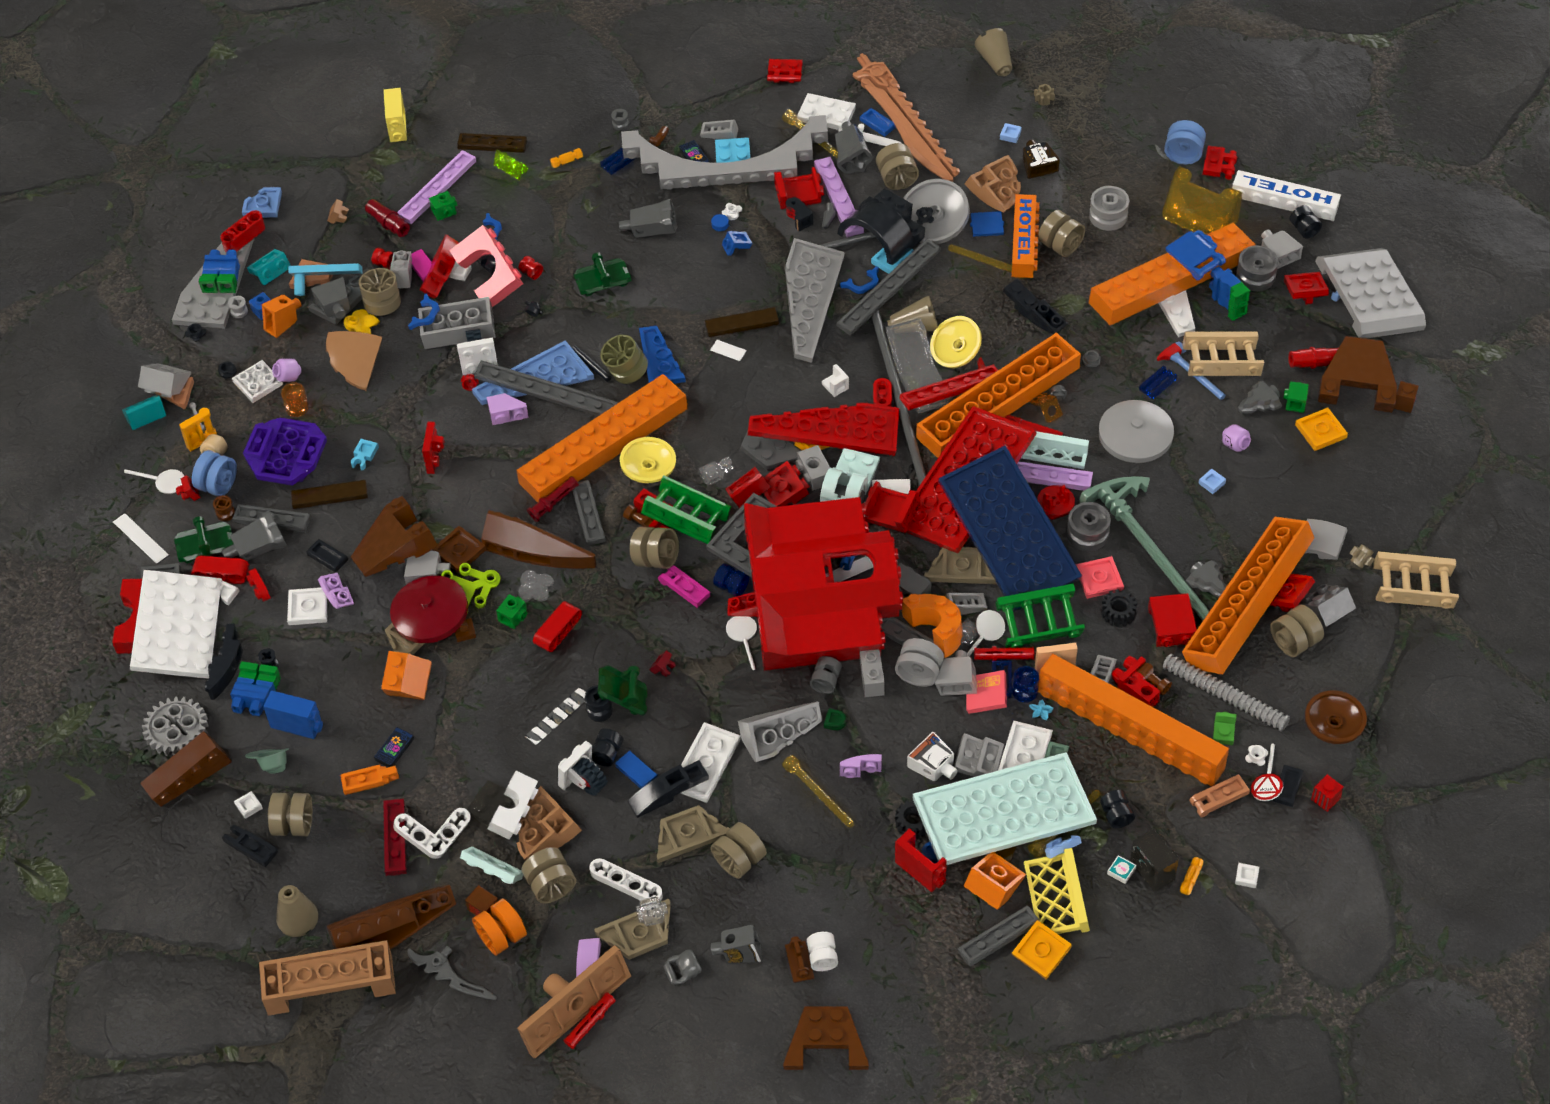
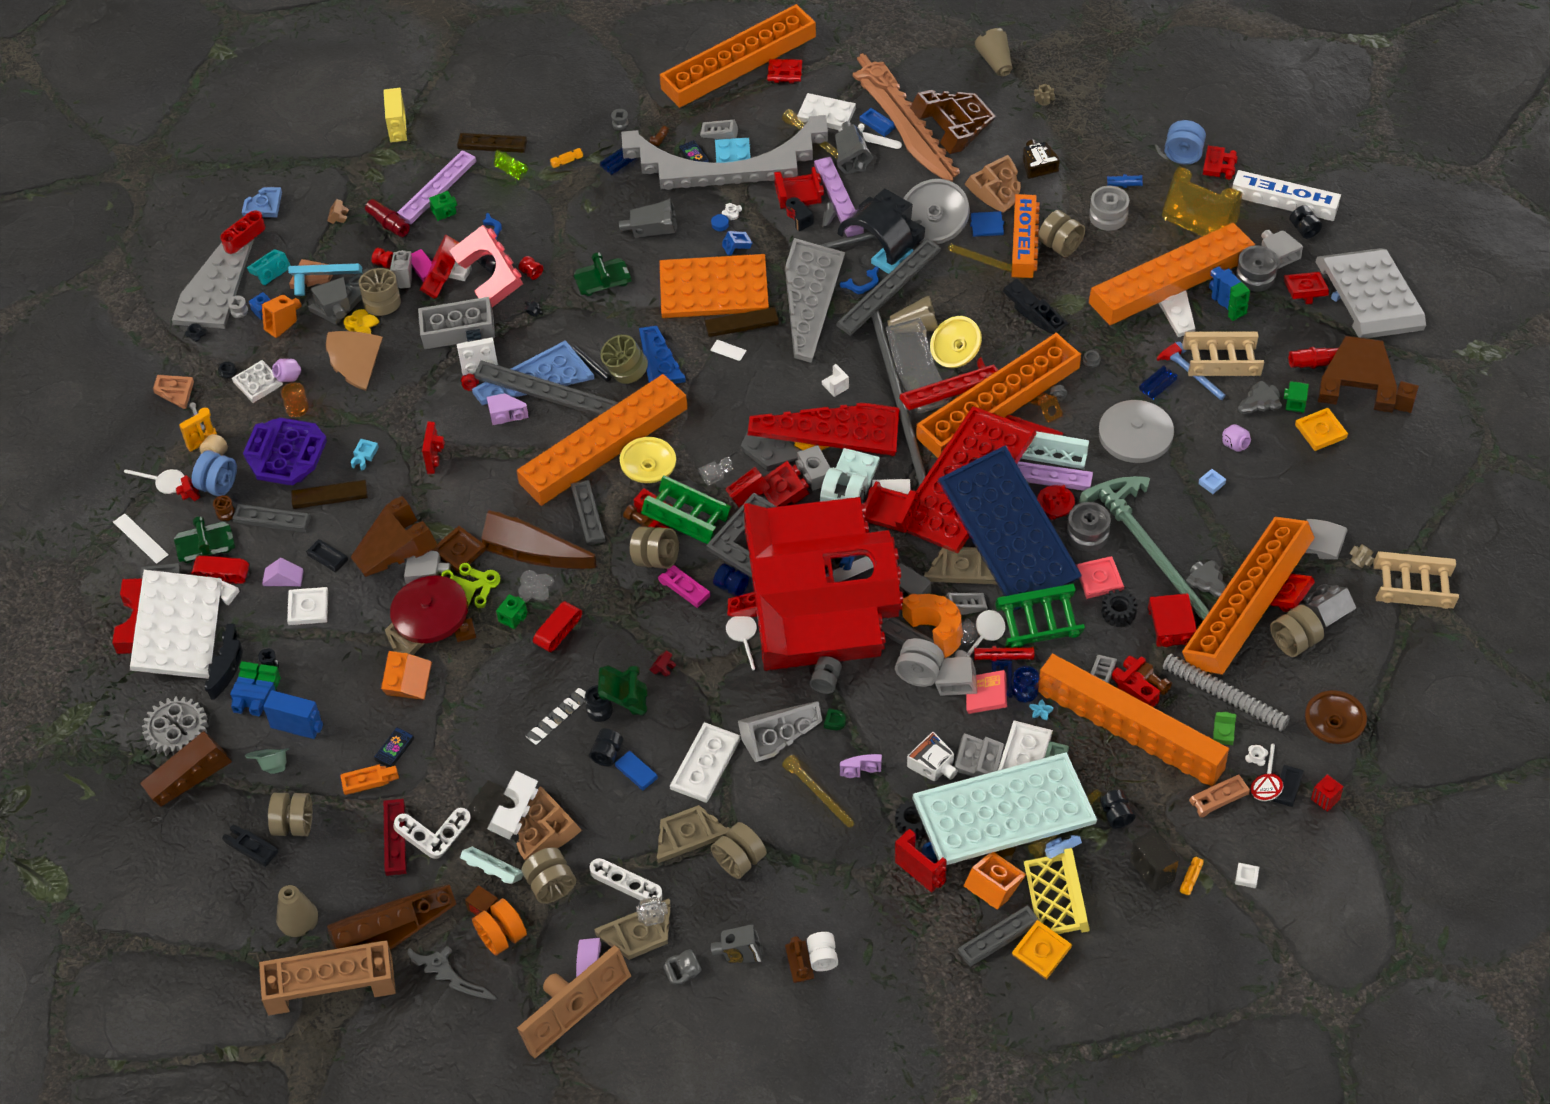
teal slope [122,395,167,430] -> none
light grey slope [138,363,191,398] -> none
hips [198,250,240,293] -> none
dark grey piece [221,510,287,561] -> none
white tile [234,791,263,819] -> none
red plate [246,568,271,602] -> none
lavender slope [318,573,354,609] -> none
blue helmet [408,294,440,330] -> none
dark red pin [527,476,579,522] -> none
plate [558,741,608,796] -> none
red pin [563,992,616,1049] -> none
black slope [628,760,709,818] -> none
reddish brown wing [783,1006,869,1070] -> none
light grey brick [860,649,885,697] -> none
red plate [873,378,892,407] -> none
dark tan wheel [876,143,919,190] -> none
black plate [916,207,934,225] -> none
light blue plate [1000,123,1021,143] -> none
light nougat tile [1035,643,1077,675] -> none
tile [1107,855,1136,884] -> none
blue piece [1165,230,1226,280] -> none
none -> lavender slope [262,557,303,586]
none -> orange brick [660,4,816,108]
none -> orange plate [660,254,769,318]
none -> reddish brown wedge [910,90,996,154]
none -> blue pin [1107,174,1143,188]

